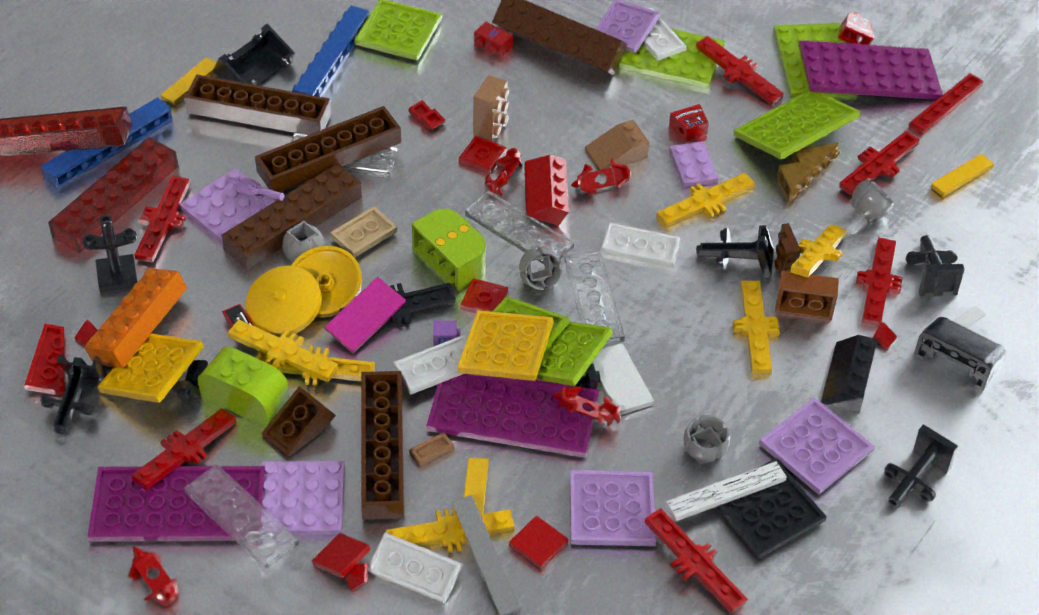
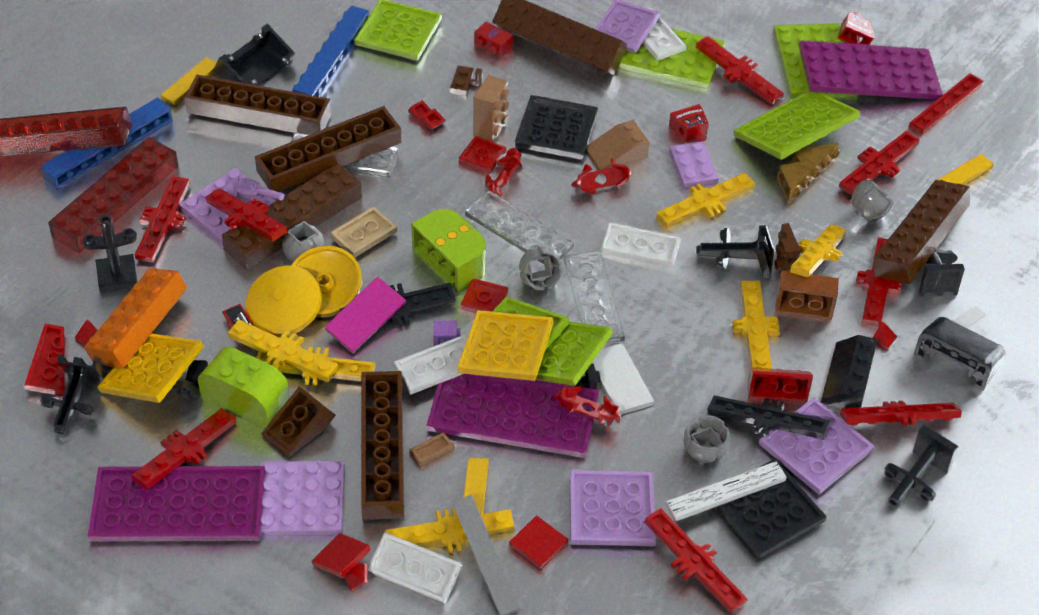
red piece [128,546,178,606] -> none
clear plate [184,464,299,570] -> none
red slope [524,155,569,226] -> none
none -> red hinge [205,188,287,242]
none -> reddish brown plate [450,65,482,96]
none -> black plate [514,95,598,160]
none -> black hinge [707,395,830,440]
none -> red slope [748,367,813,402]
none -> red hinge [840,401,962,426]
none -> reddish brown brick [874,180,970,284]

